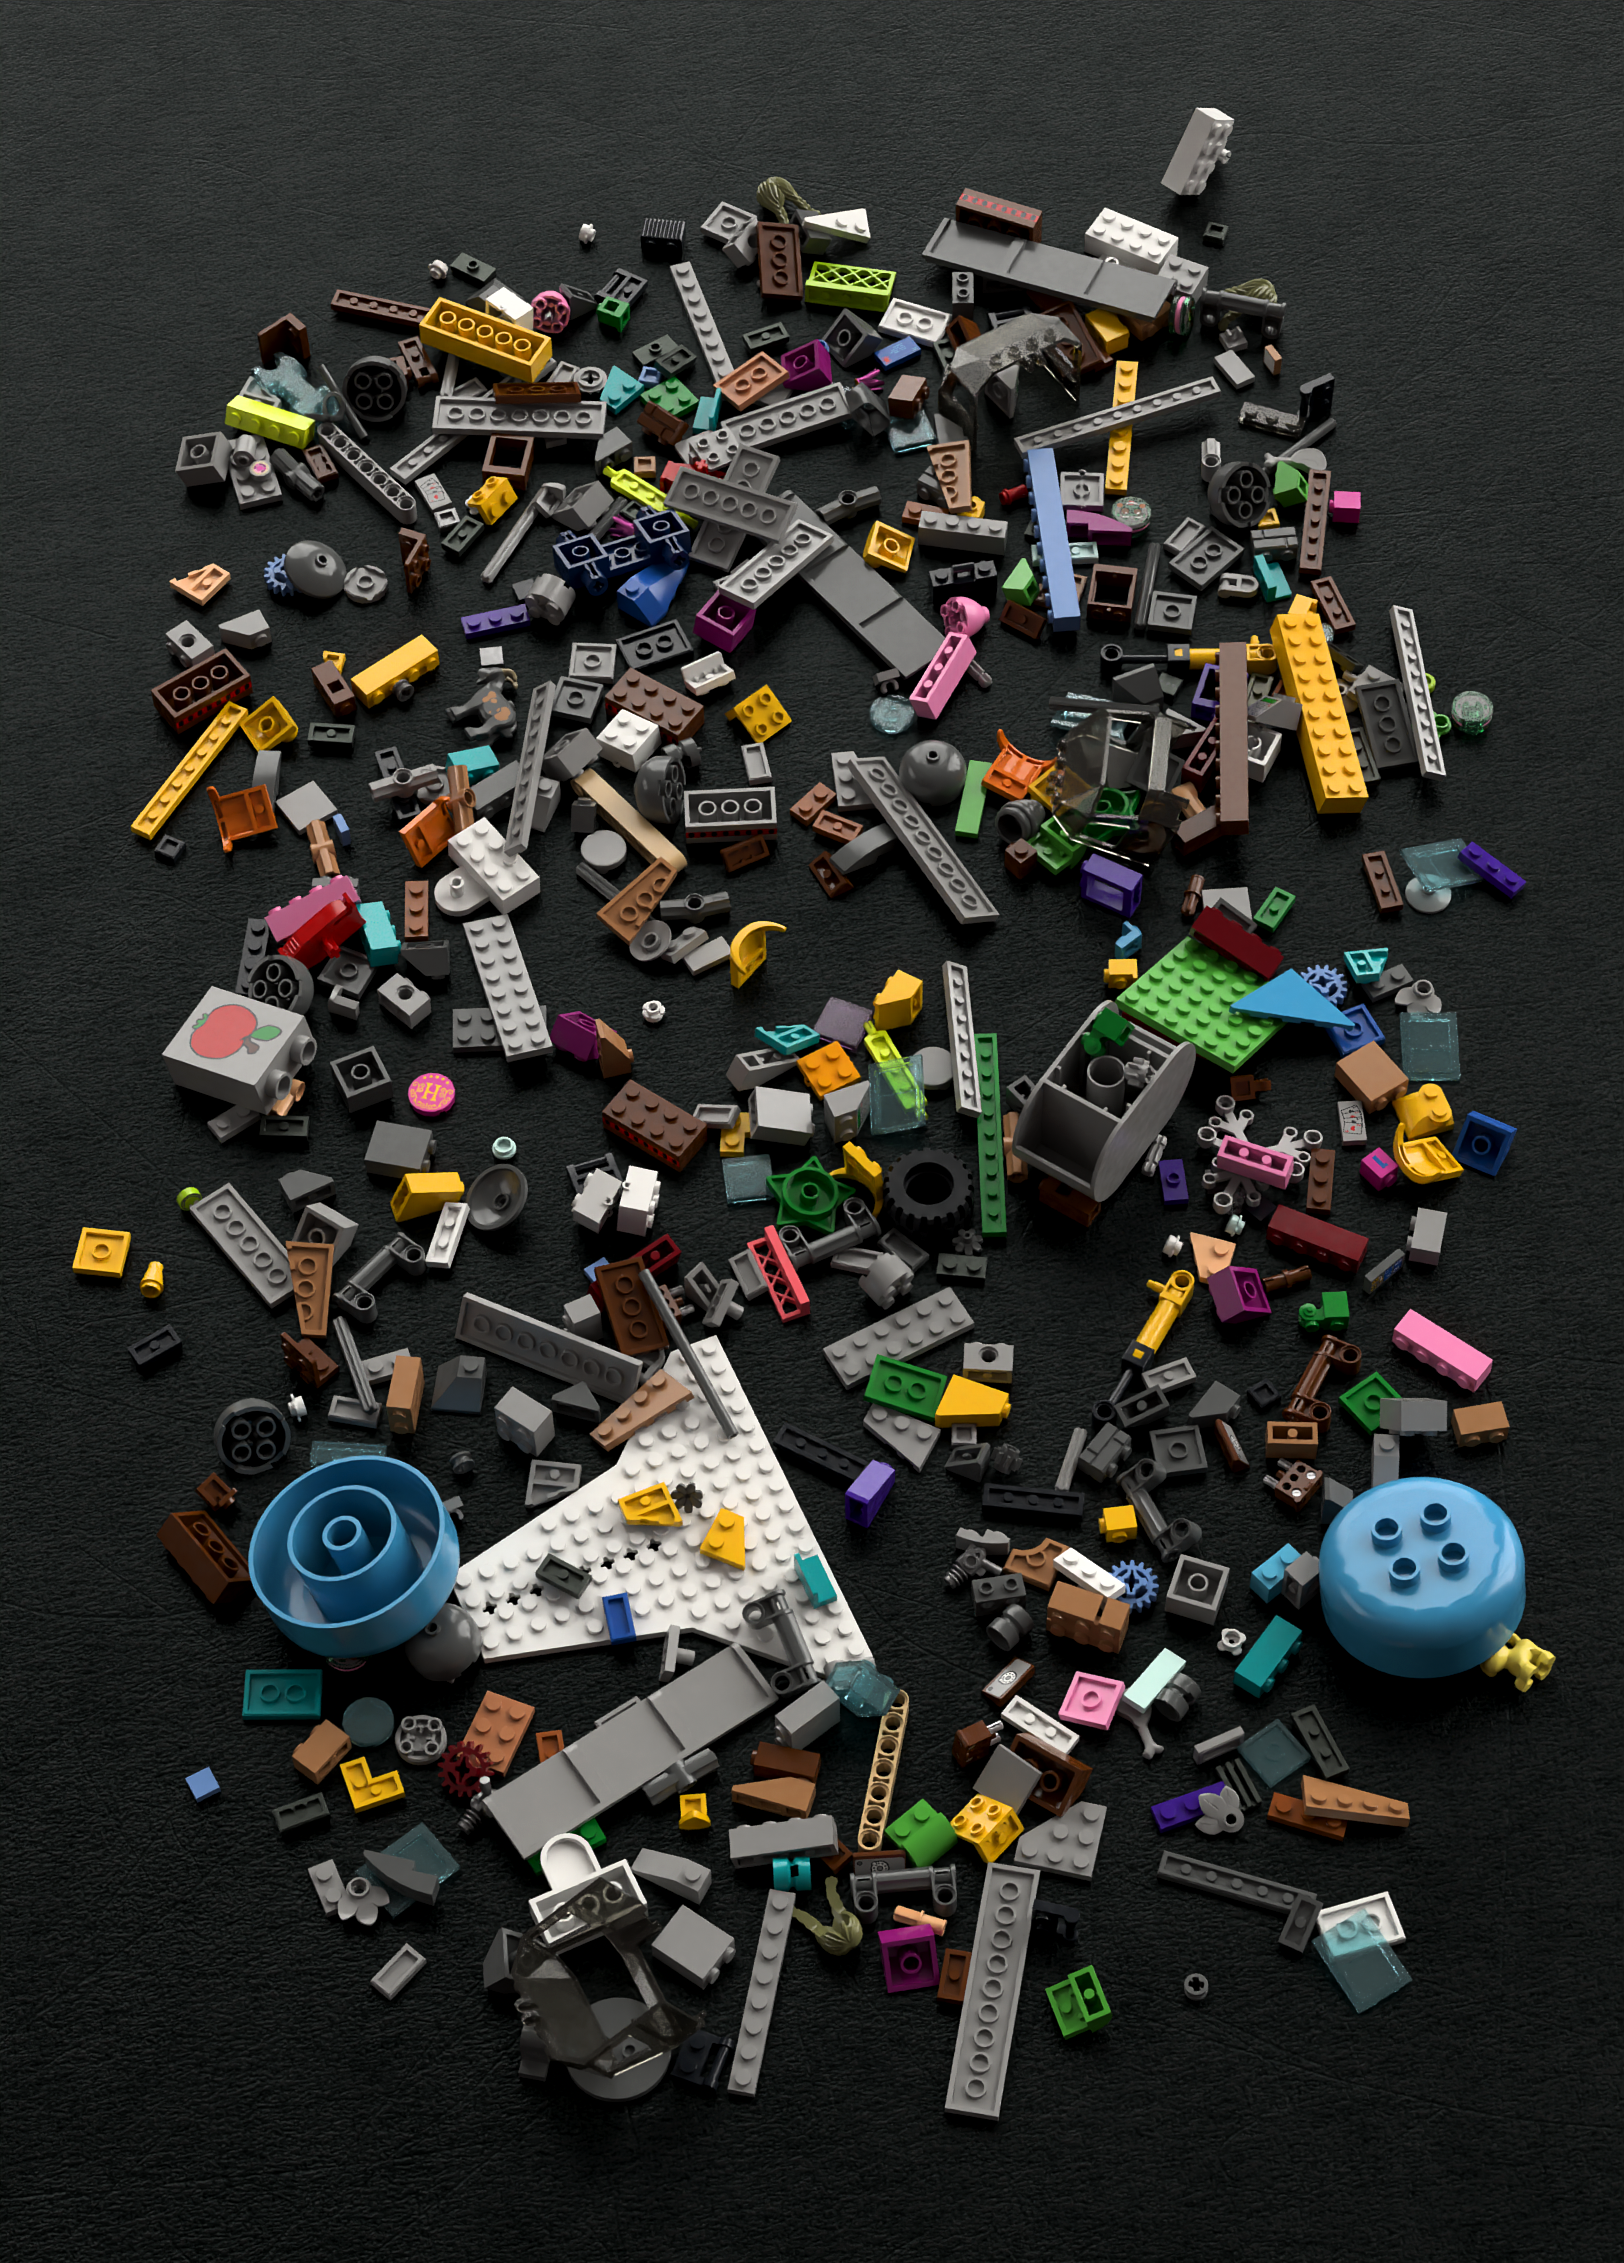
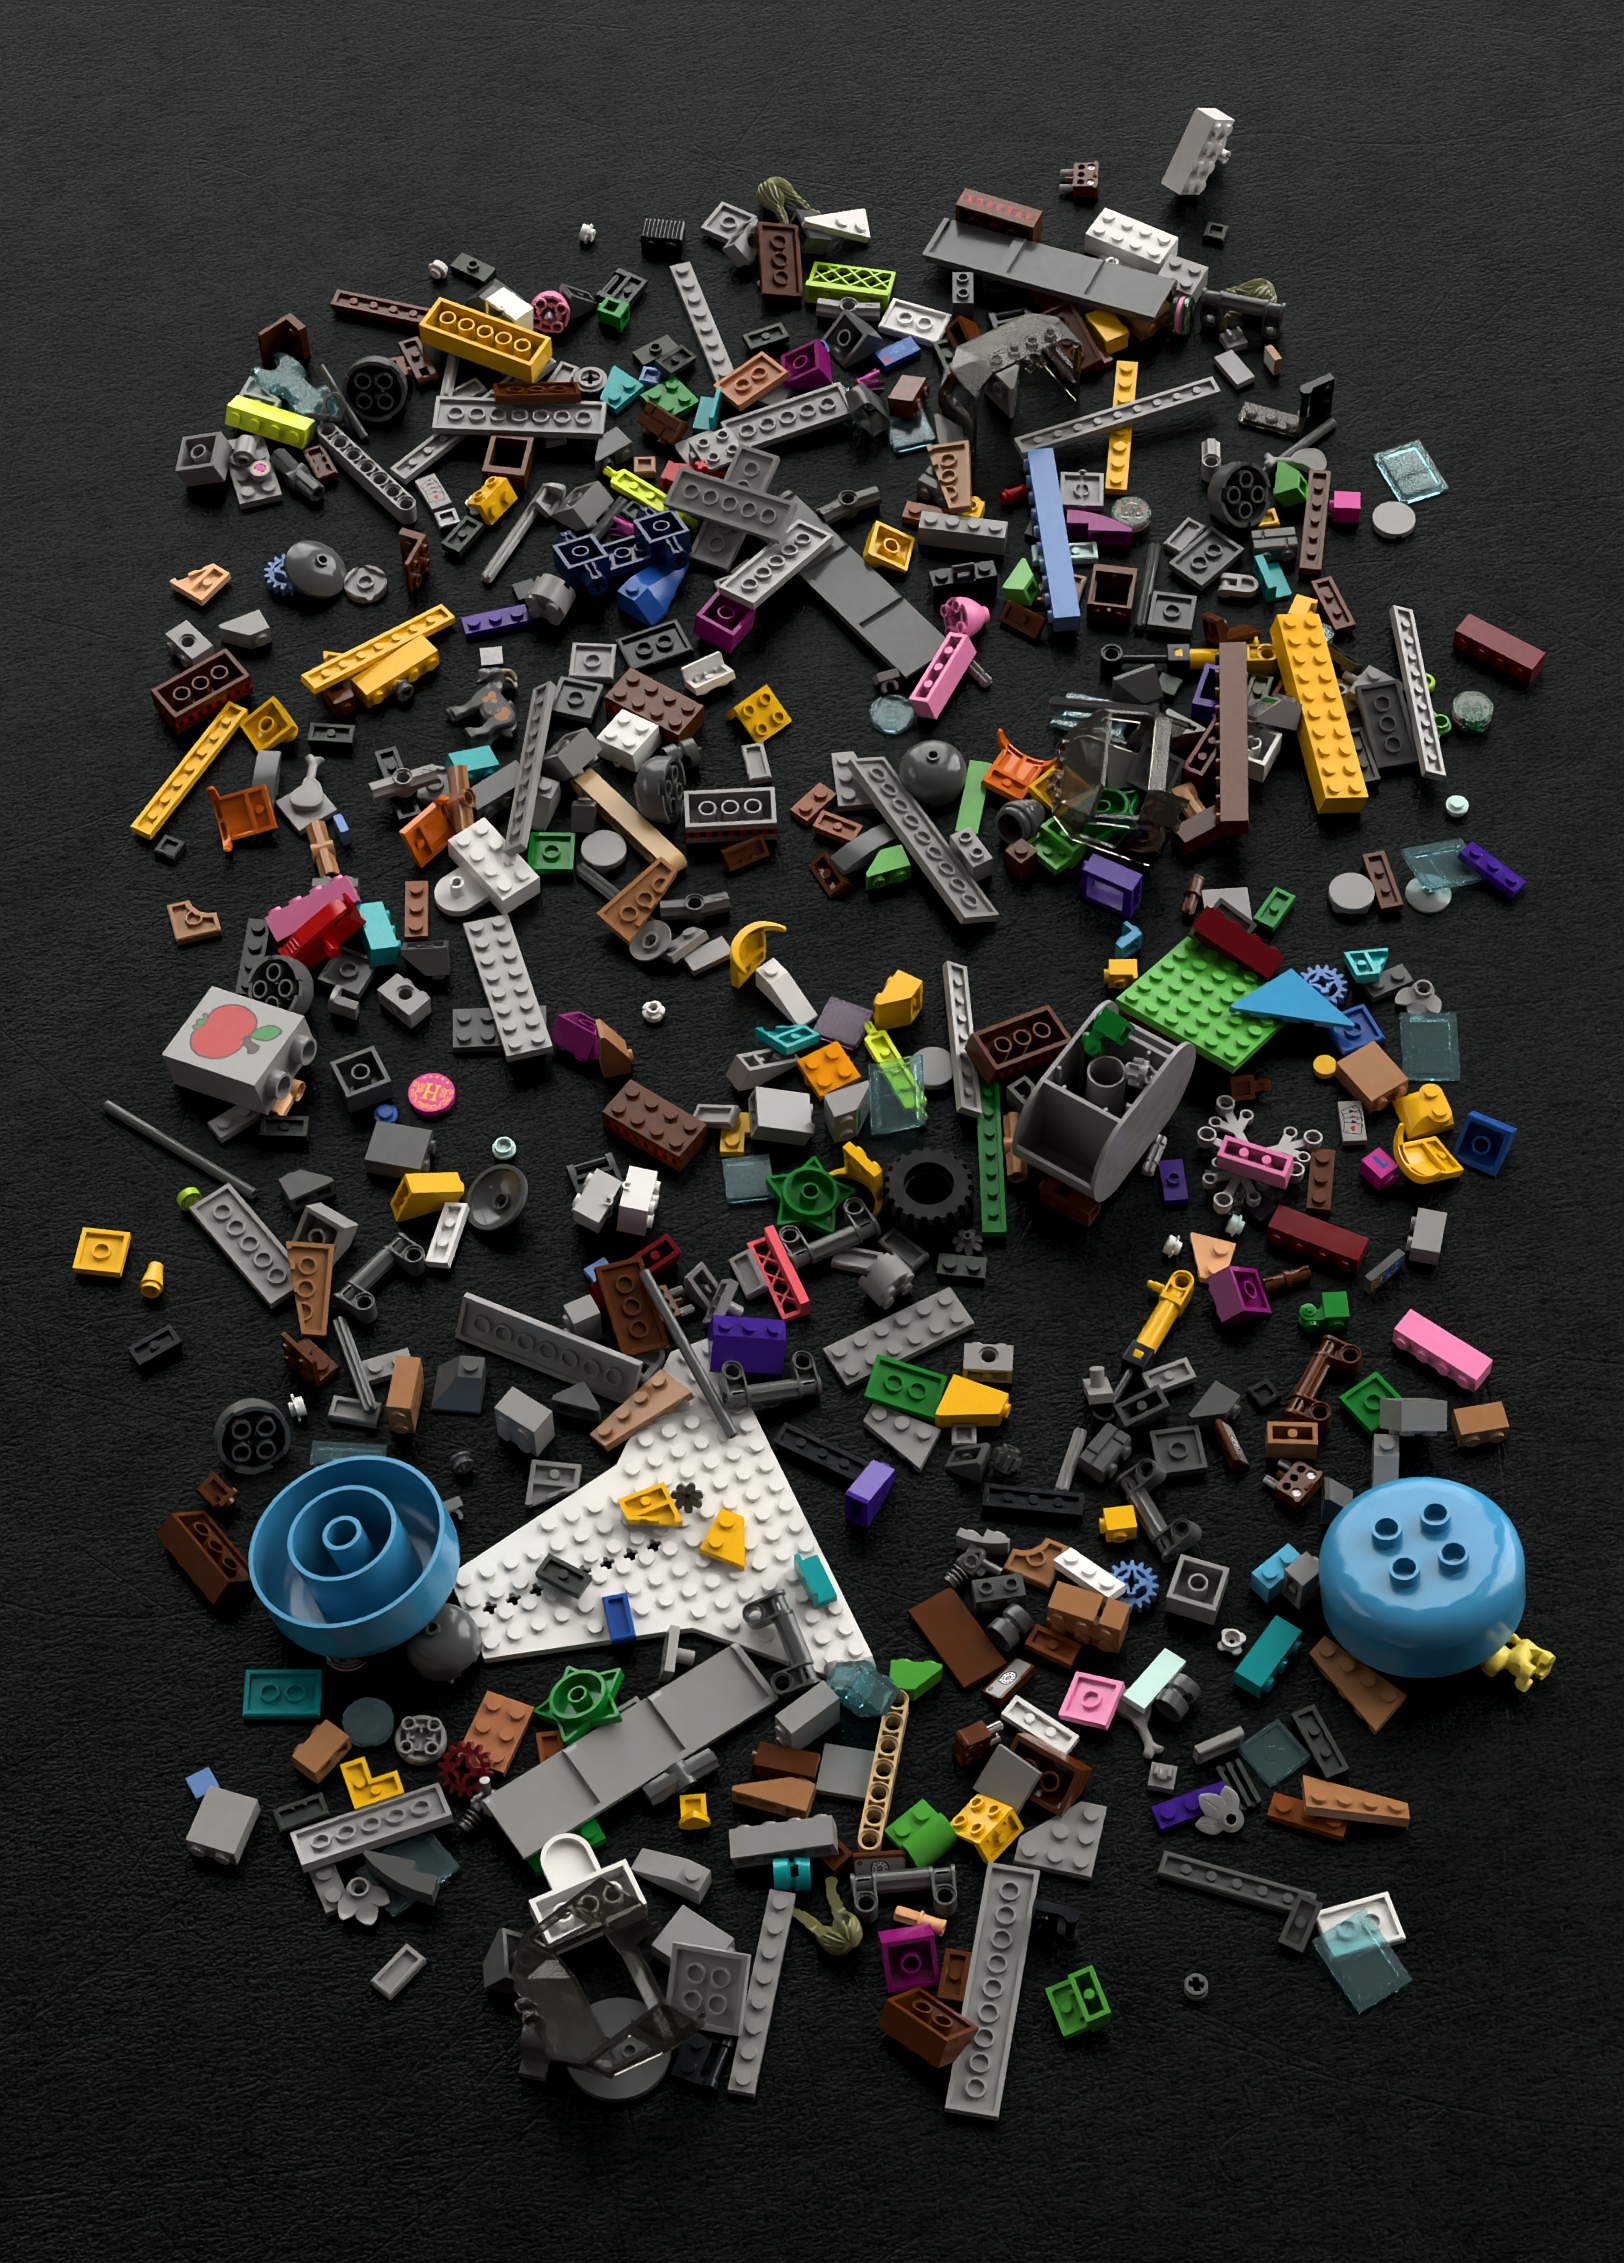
none -> dark grey piece [102,1100,258,1200]
none -> medium nougat tile [167,900,222,946]
none -> light grey brick [185,1785,261,1865]
none -> light grey piece [290,754,324,812]
none -> light grey plate [290,1782,454,1873]
none -> yellow plate [301,604,455,695]
none -> blue plate [374,1104,398,1123]
none -> green plate [528,832,576,875]
none -> green plate [533,1666,624,1747]
none -> light grey plate [664,1942,751,2036]
none -> dark purple slope [707,1315,786,1377]
none -> dark grey piece [718,1351,822,1410]
none -> white slope [755,958,818,1025]
none -> light grey tile [815,1743,875,1802]
none -> light grey piece [816,297,880,321]
none -> bright green slope [866,844,911,891]
none -> reddish brown slope [877,1986,979,2068]
none -> bright green slope [889,1659,942,1701]
none -> reddish brown tile [908,1586,1007,1691]
none -> light grey brick [950,826,993,882]
none -> reddish brown brick [964,1005,1072,1086]
none -> dark orange plate [1024,1624,1082,1669]
none -> reddish brown piece [1059,161,1100,199]
none -> light grey tile [1082,1366,1114,1405]
none -> light grey tile [1147,1762,1178,1794]
none -> reddish brown bracket [1200,612,1261,645]
none -> medium nougat wing [1308,1636,1407,1735]
none -> yellow tile [1313,1055,1336,1079]
none -> light grey tile [1328,873,1375,914]
none -> clear light blue piece [1372,440,1449,504]
none -> light grey tile [1372,502,1416,539]
none -> light aqua plate [1446,795,1469,817]
none -> brick [1453,614,1546,684]

